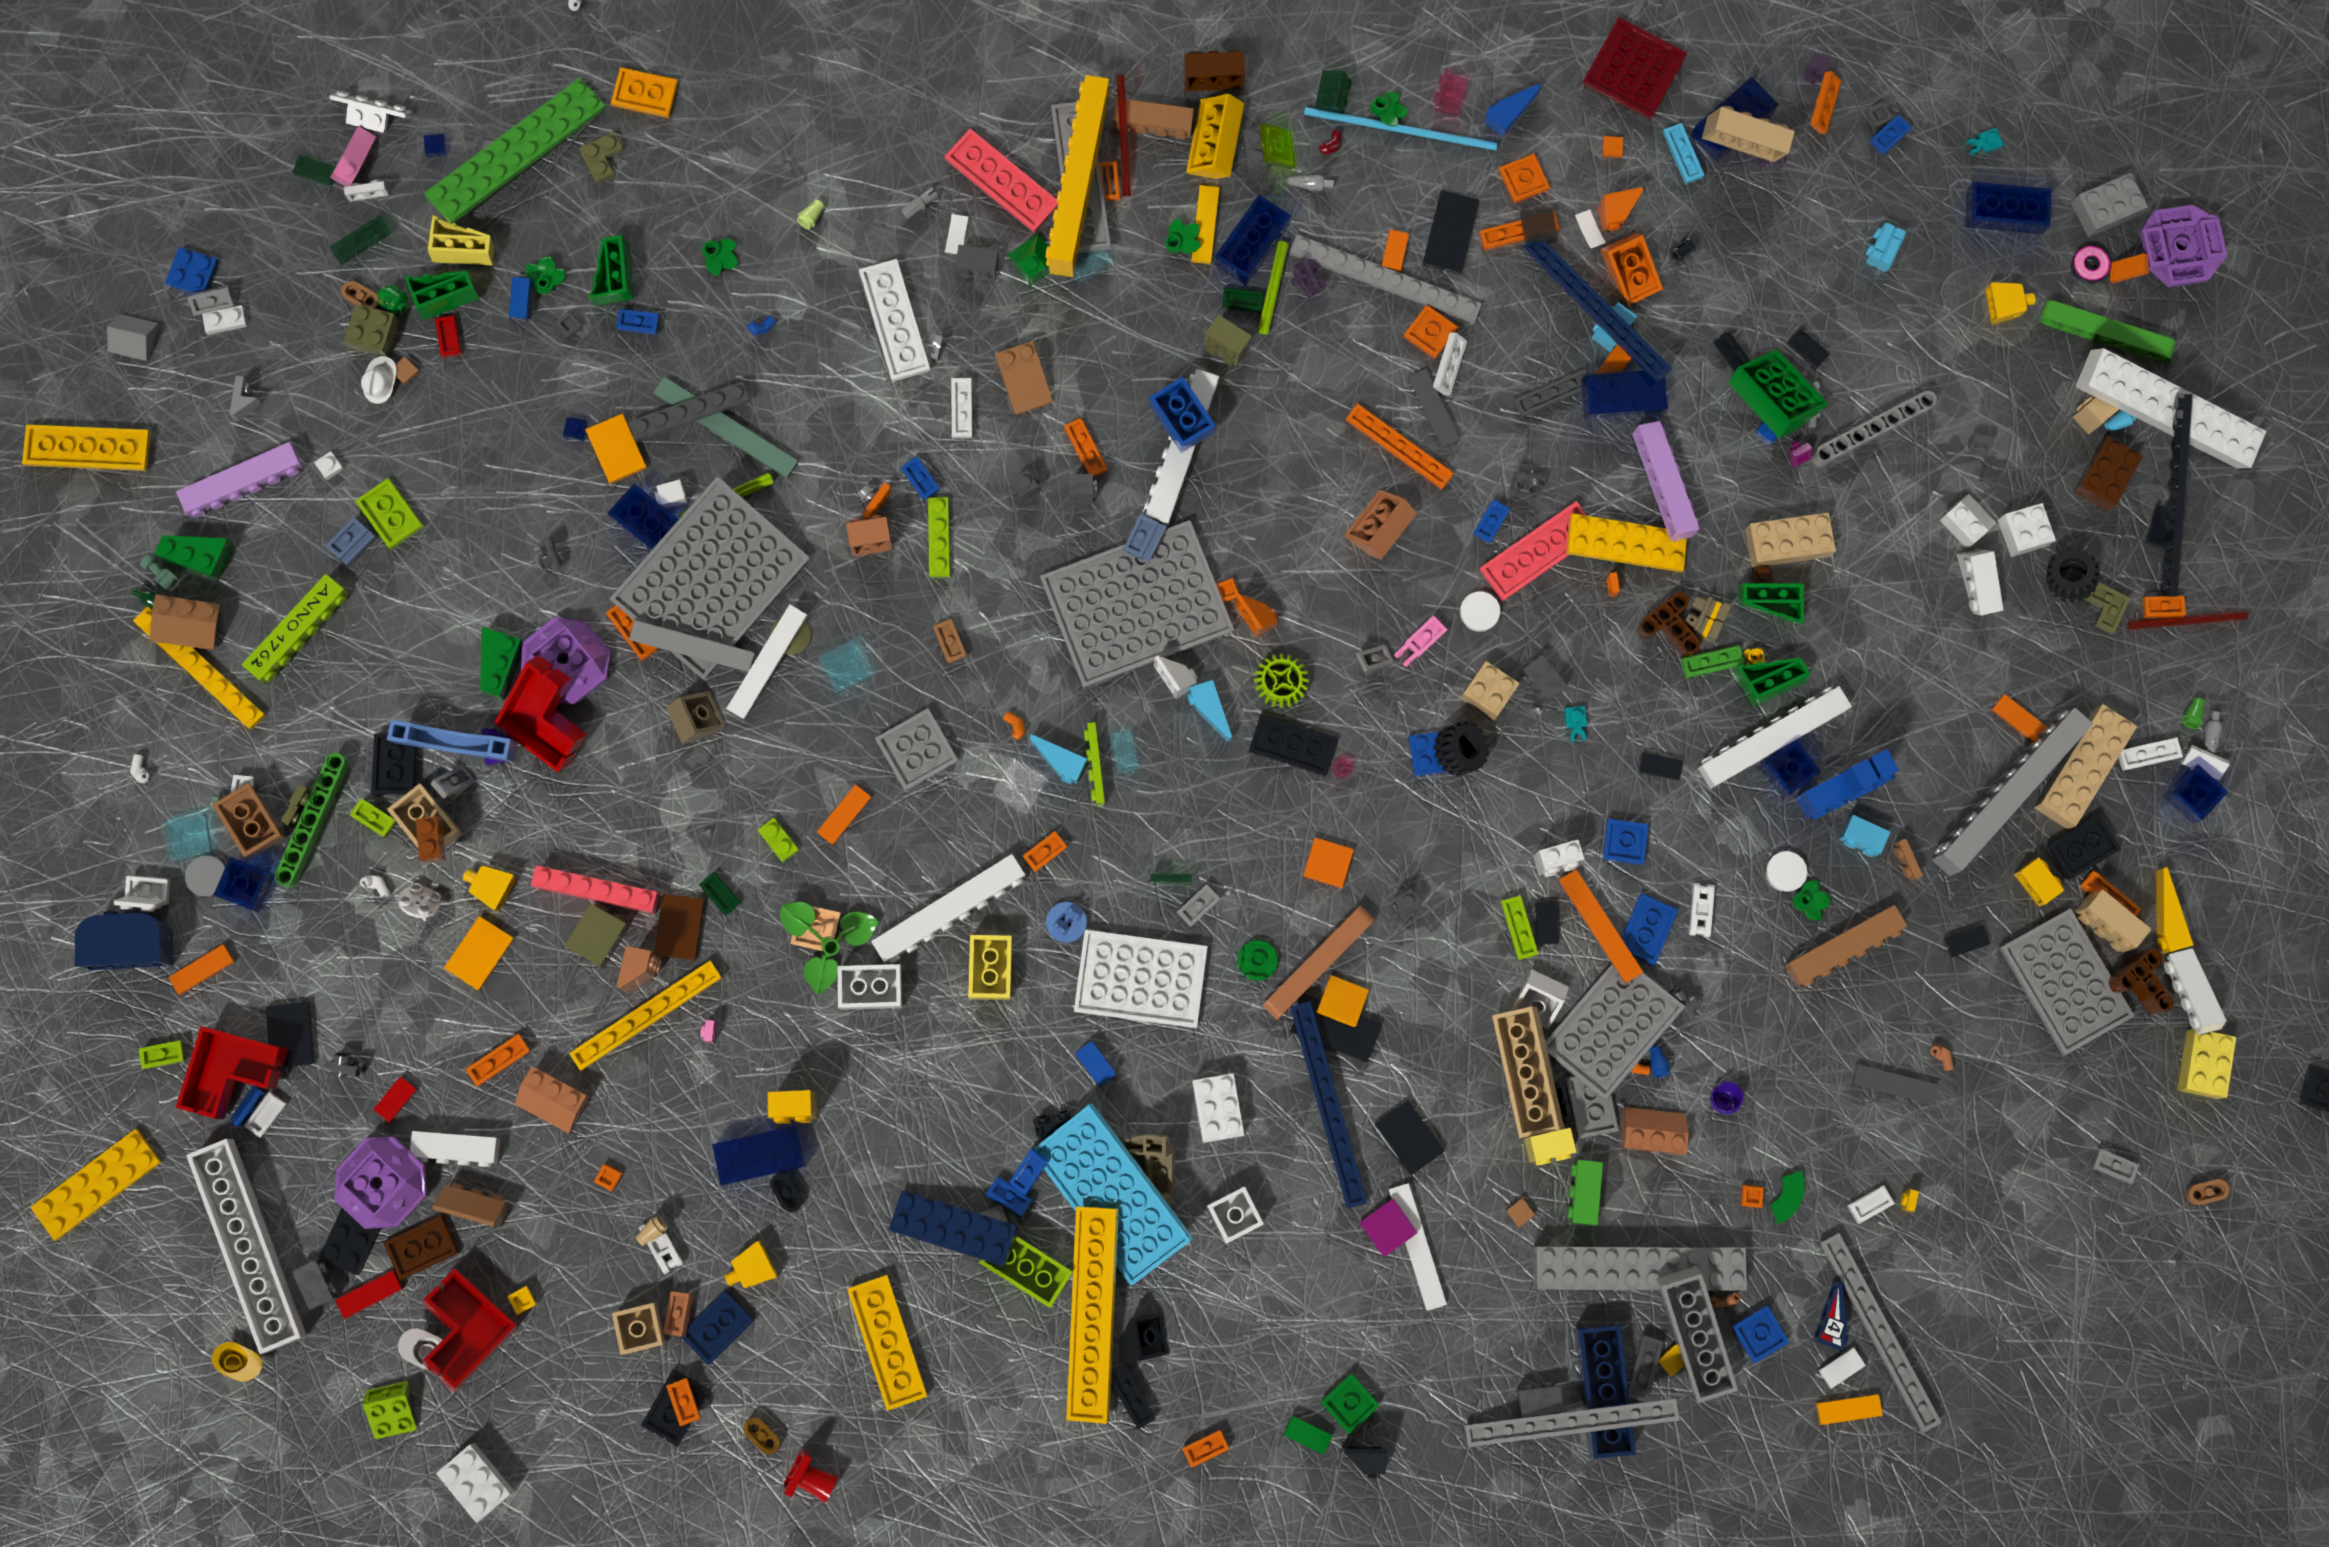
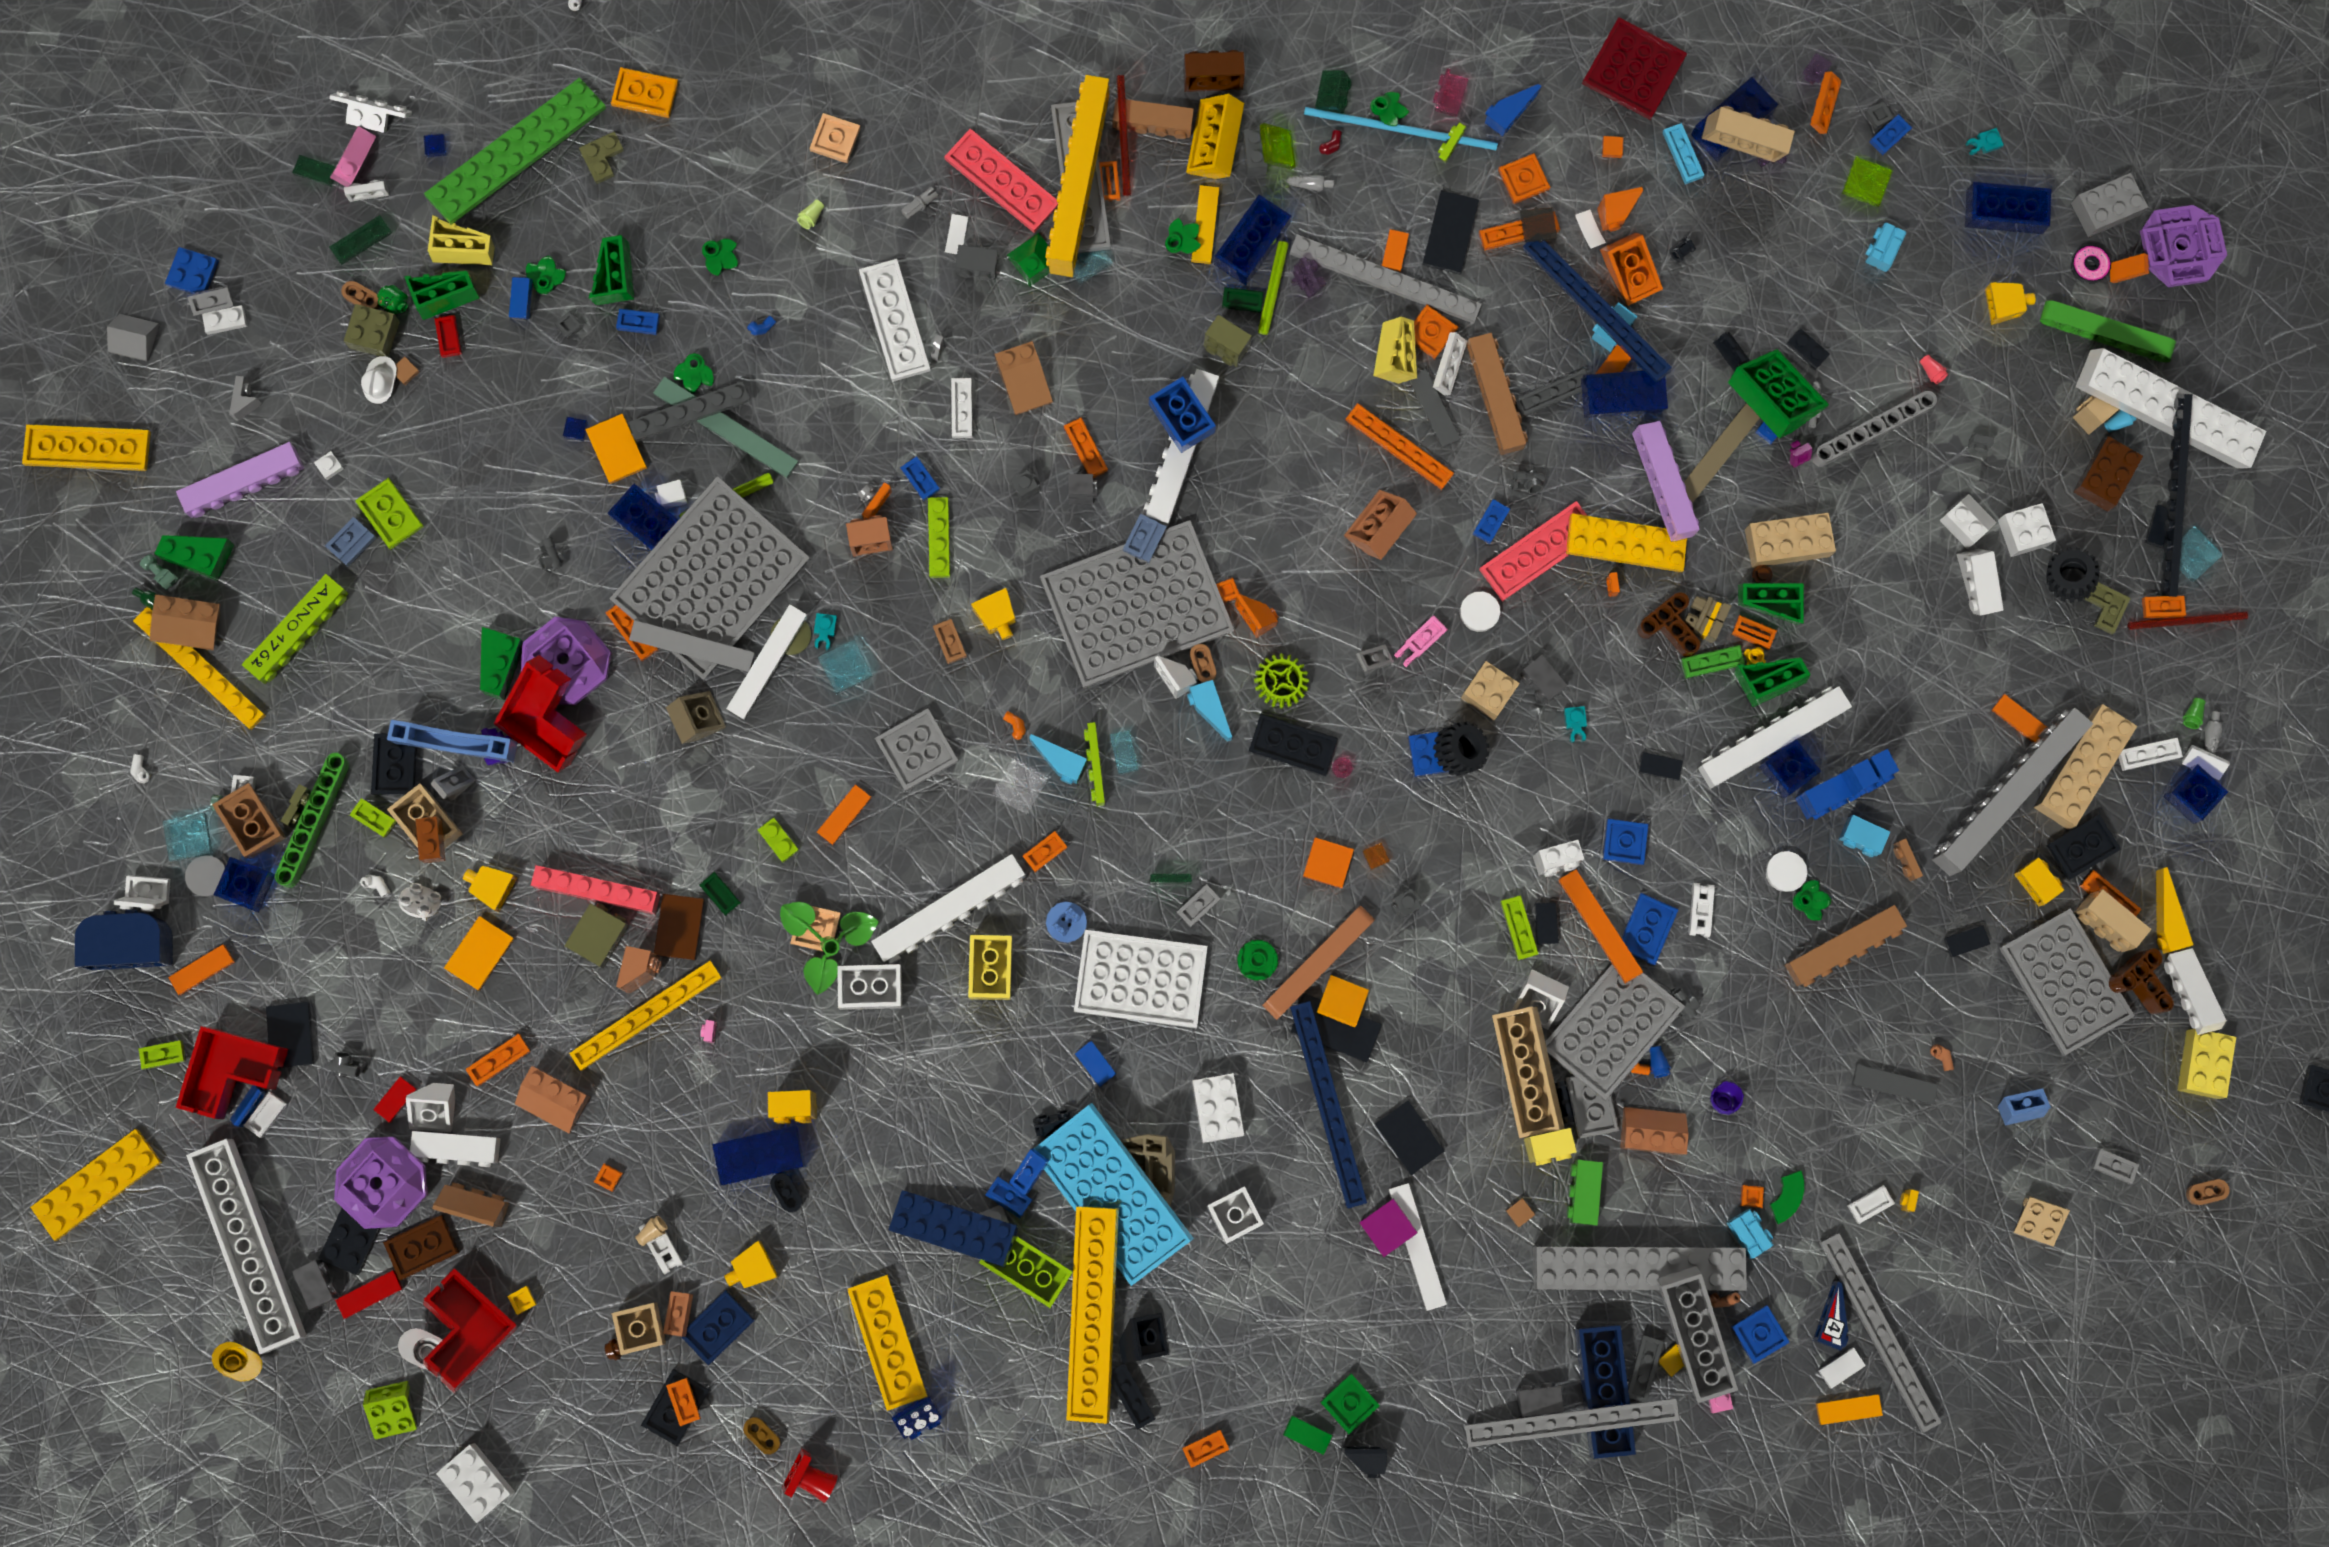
none -> white slope [406,1083,455,1133]
none -> reddish brown plate [605,1339,622,1360]
none -> green plate [674,353,714,394]
none -> light nougat plate [810,113,861,164]
none -> teal plate [814,613,837,650]
none -> clear blue slope [891,1395,943,1440]
none -> yellow torso [971,588,1016,640]
none -> medium nougat plate [1190,644,1216,683]
none -> clear orange tile [1362,843,1390,870]
none -> light yellow wedge [1373,317,1417,384]
none -> lime plate [1438,123,1467,163]
none -> medium nougat brick [1466,332,1528,455]
none -> dark tan tile [1684,403,1760,503]
none -> bright pink plate [1708,1393,1733,1413]
none -> medium azure brick [1727,1209,1773,1259]
none -> orange tile [1731,615,1777,650]
none -> clear neon green tile [1842,157,1893,207]
none -> coral cone [1919,355,1948,384]
none -> medium blue brick [1998,1088,2051,1125]
none -> tan hinge [2014,1196,2070,1247]
none -> clear light blue plate [2164,526,2223,582]

